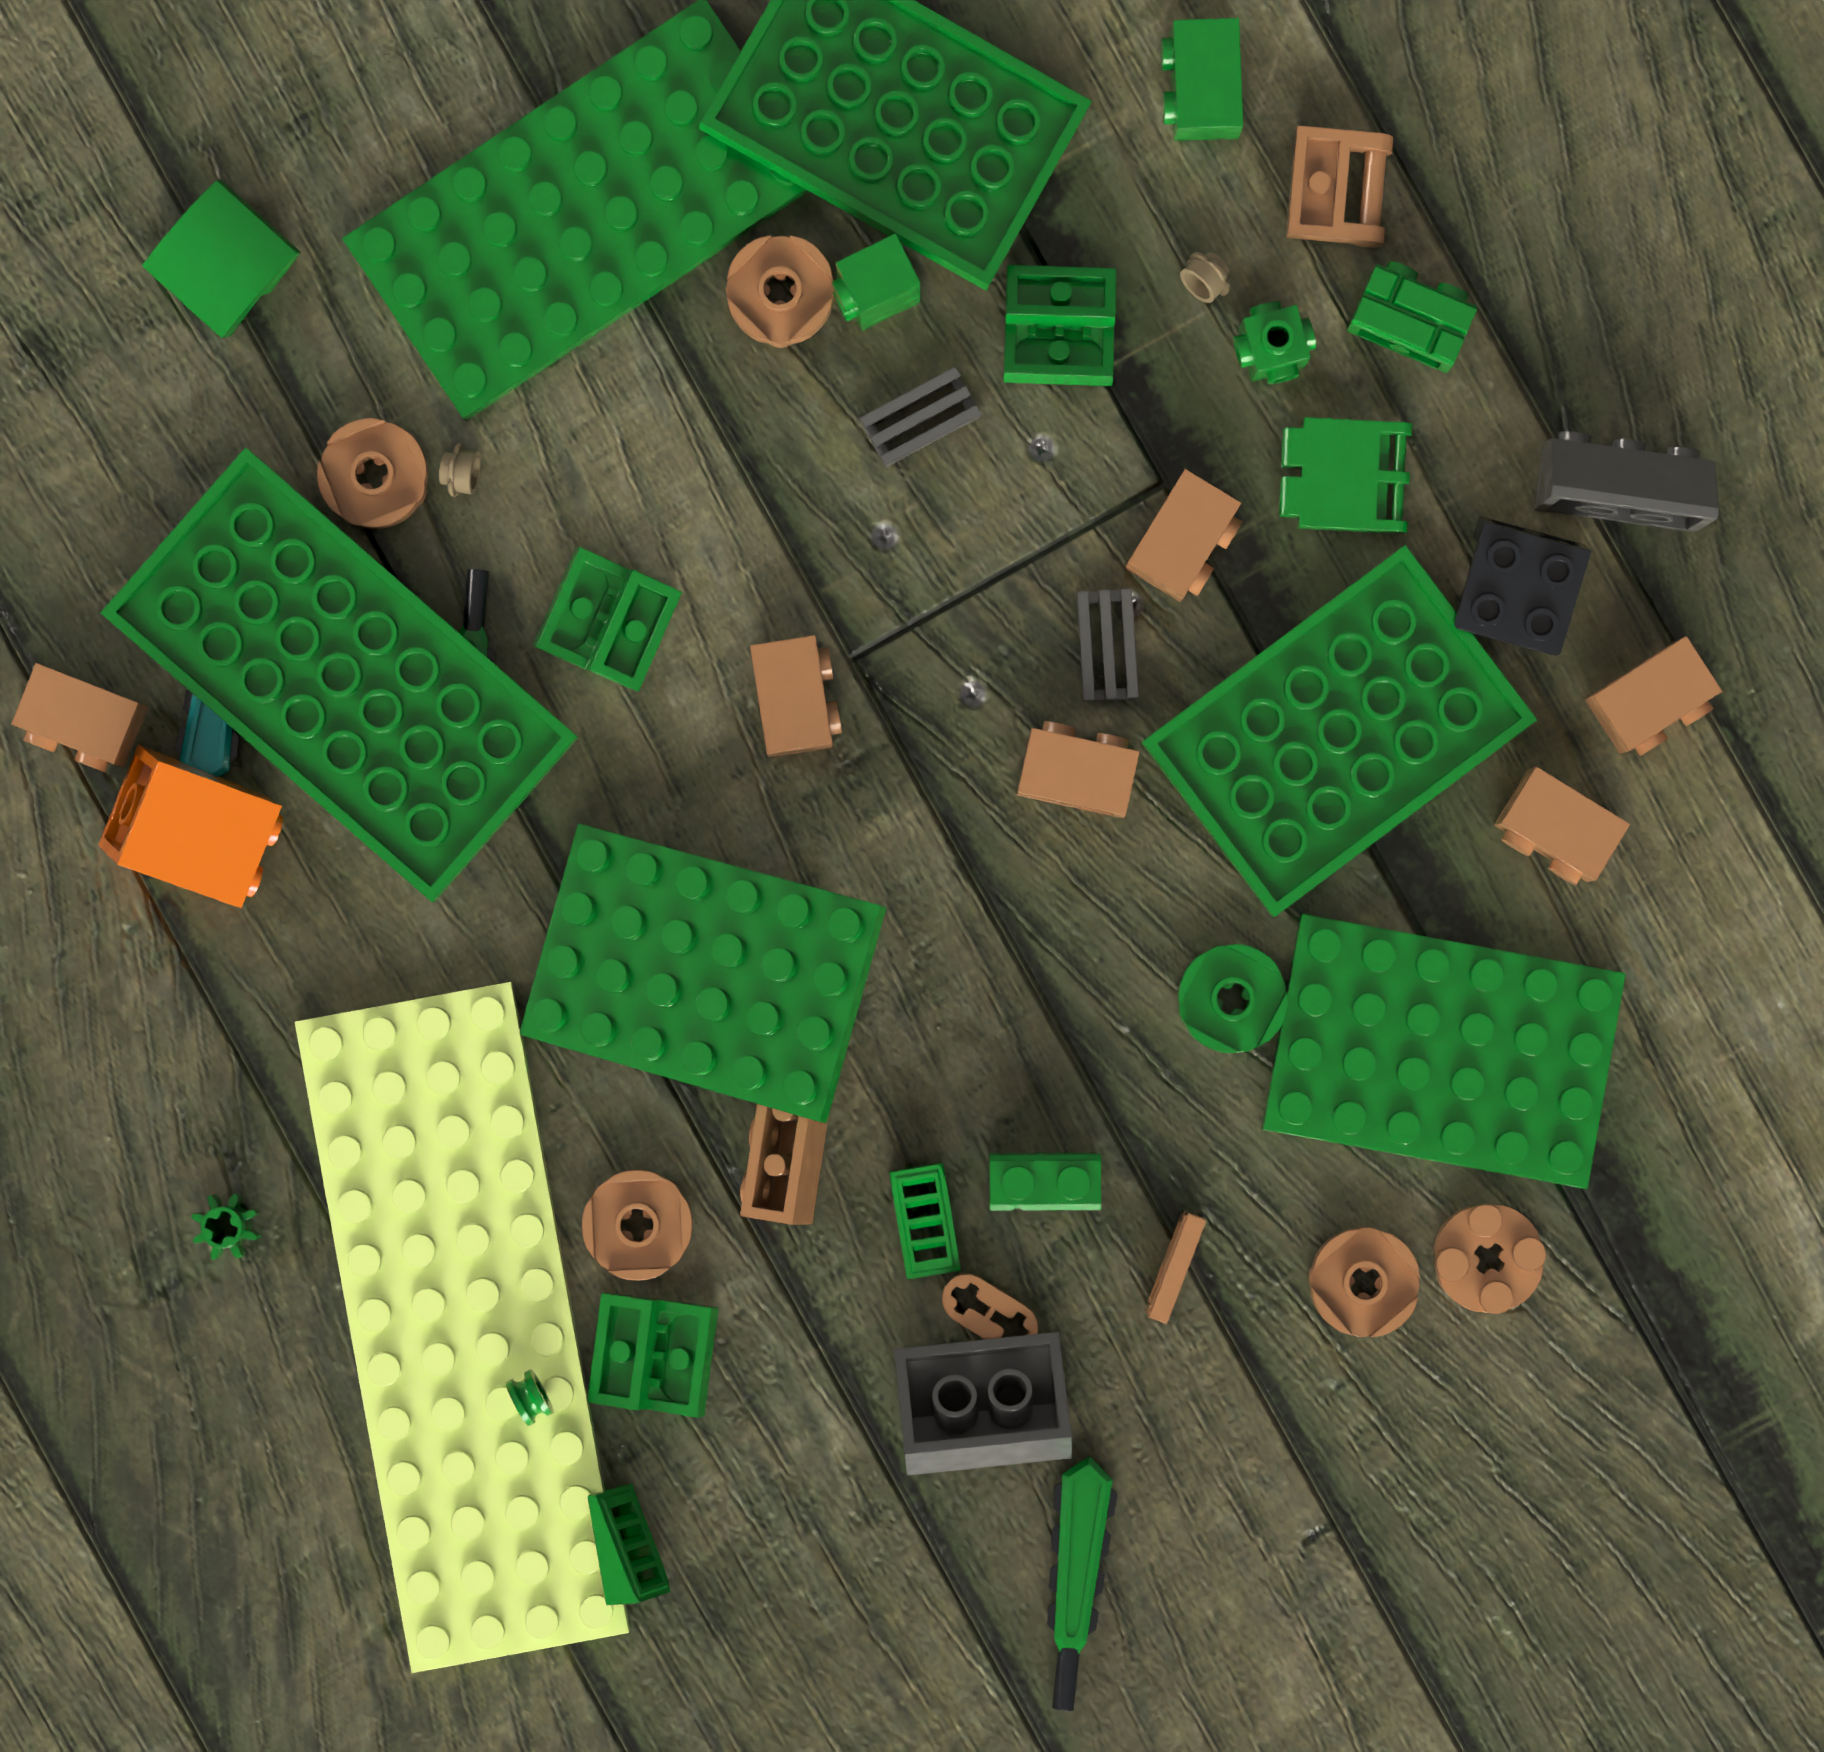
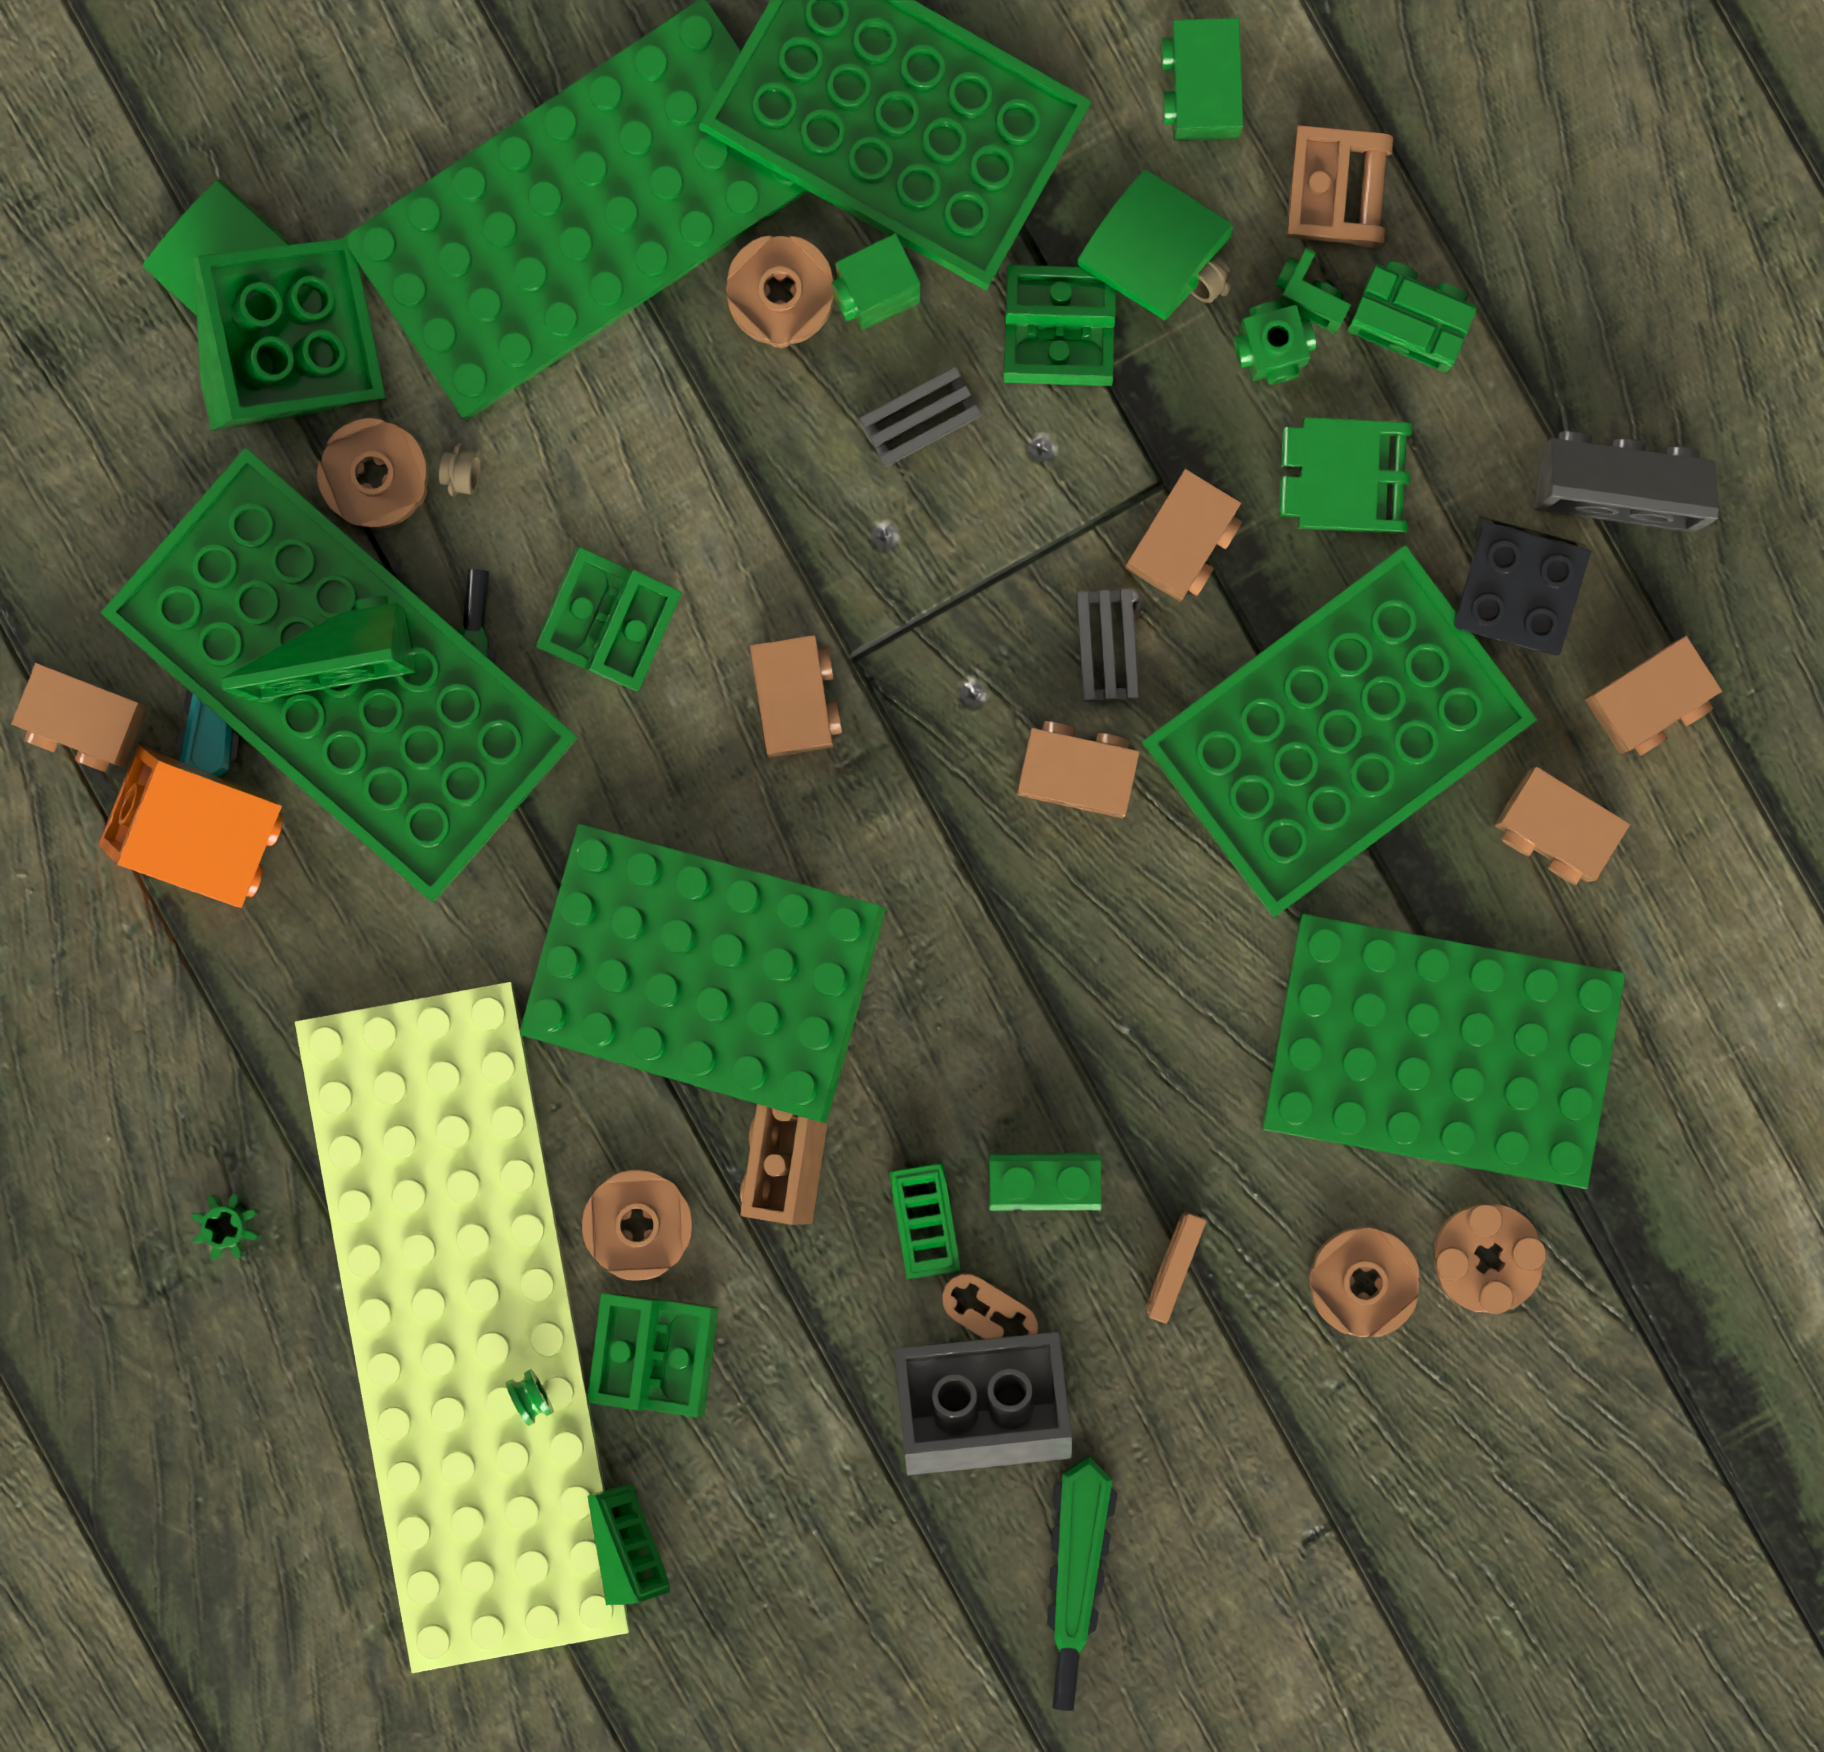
green plate [1177,944,1288,1054] -> none
none -> green slope [194,238,386,431]
none -> green slope [221,596,415,702]
none -> green slope [1078,169,1233,321]
none -> green bracket [1275,247,1351,335]

